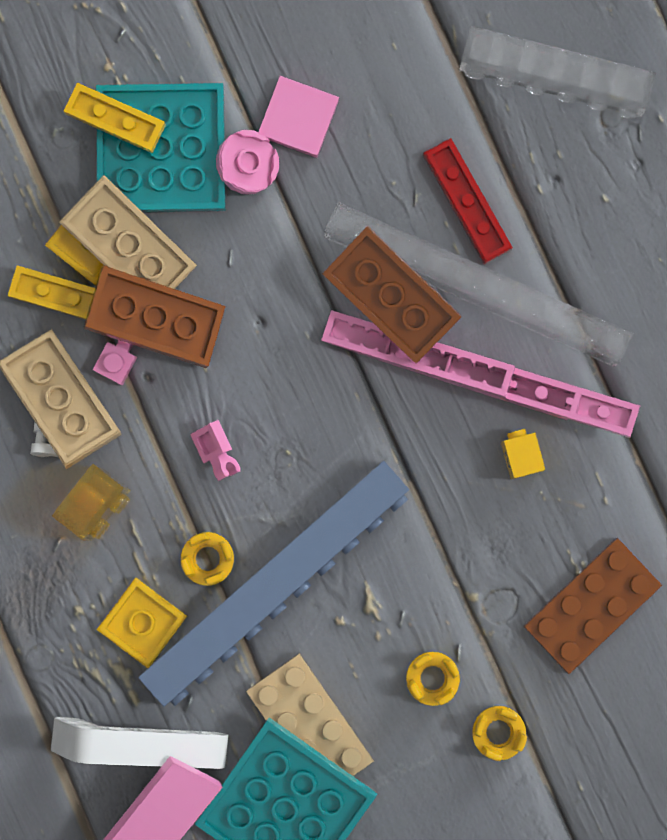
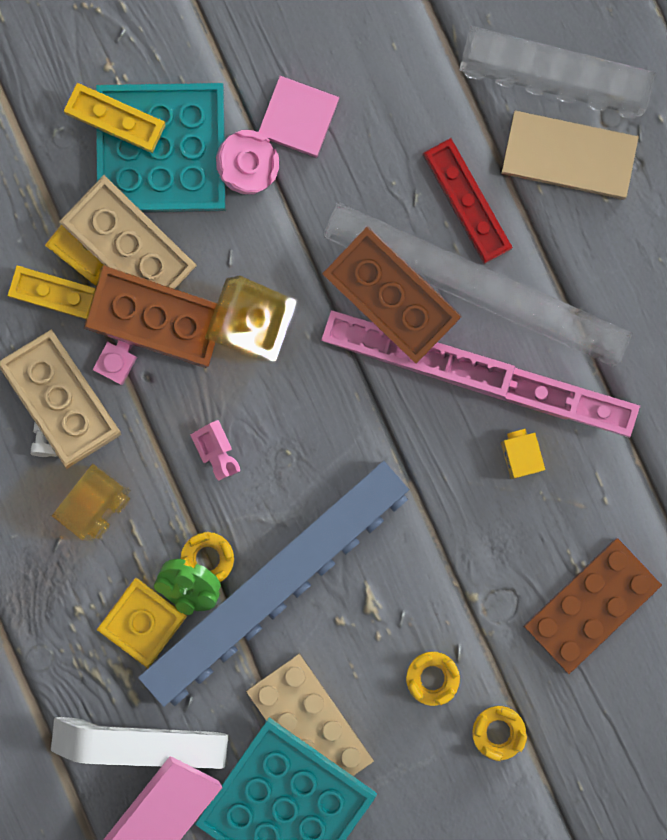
none -> bright green plate [154,559,221,615]
none -> clear yellow brick [205,276,297,362]
none -> tan tile [501,111,639,200]

